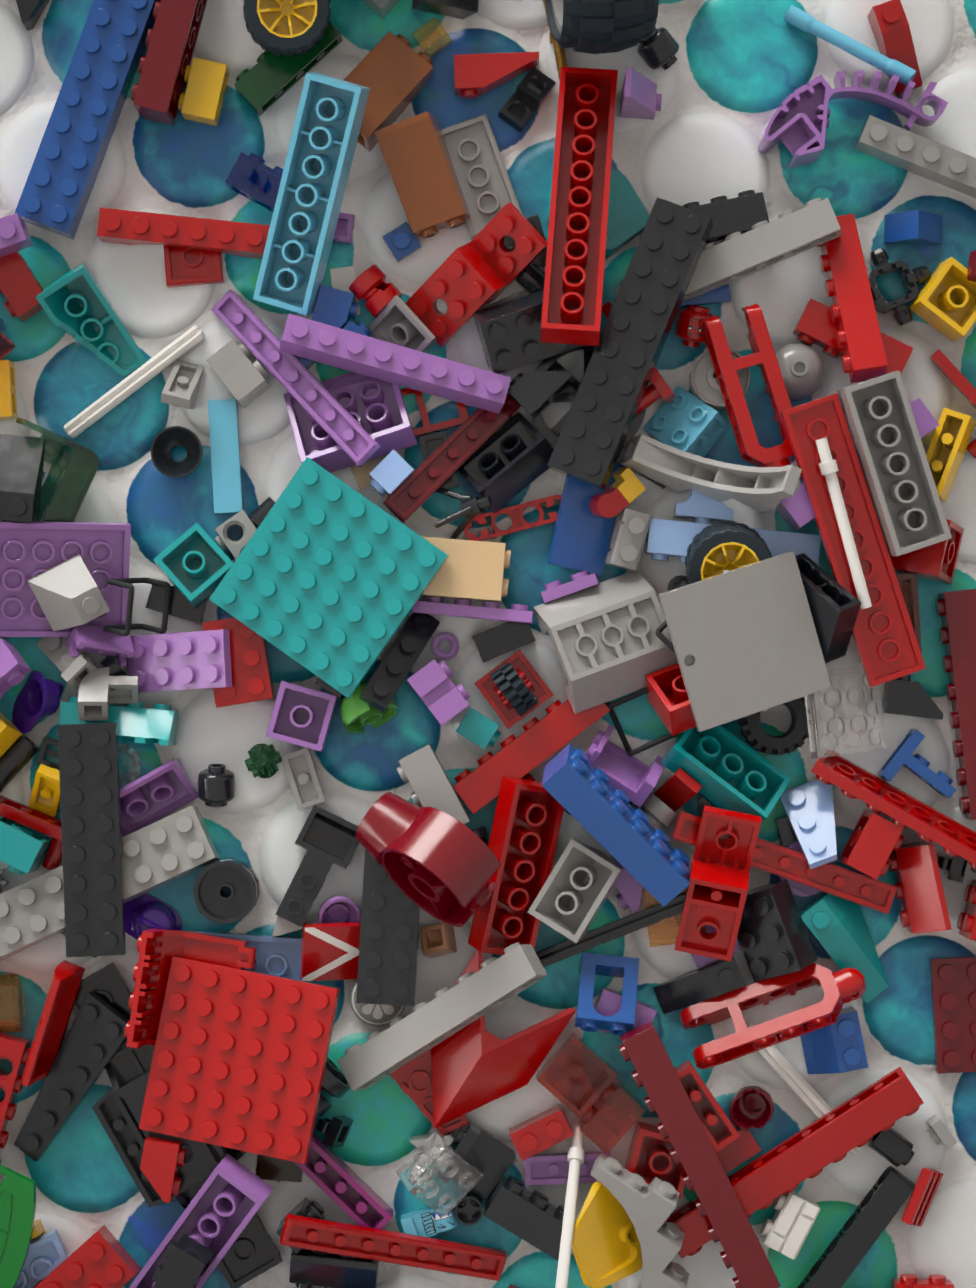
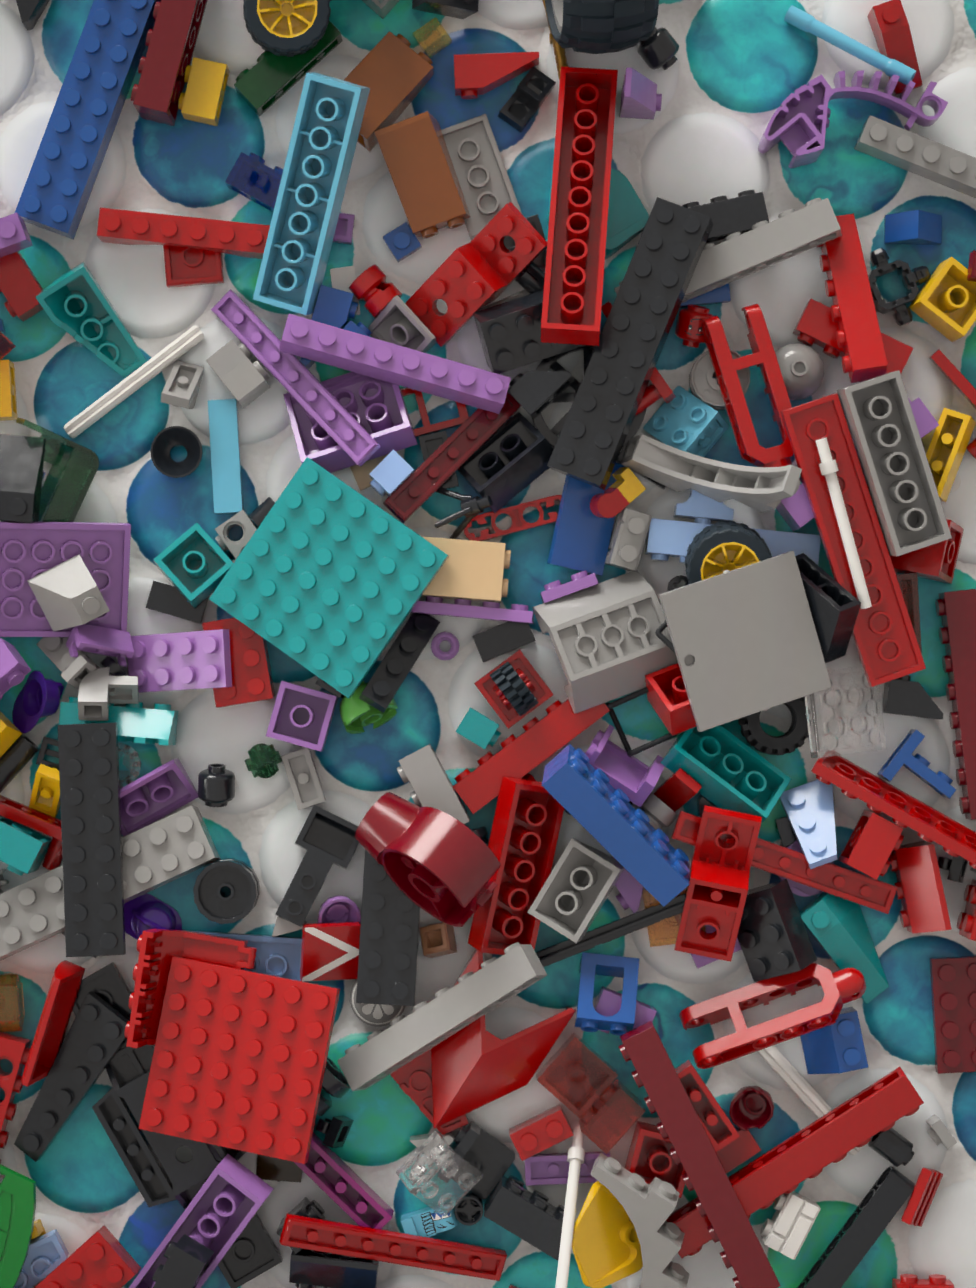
black piece [103,578,171,636] -> none
red slope [140,1134,186,1203] -> none
medium lavender brick [407,659,470,726] -> none
black slope [653,956,746,1014] -> none

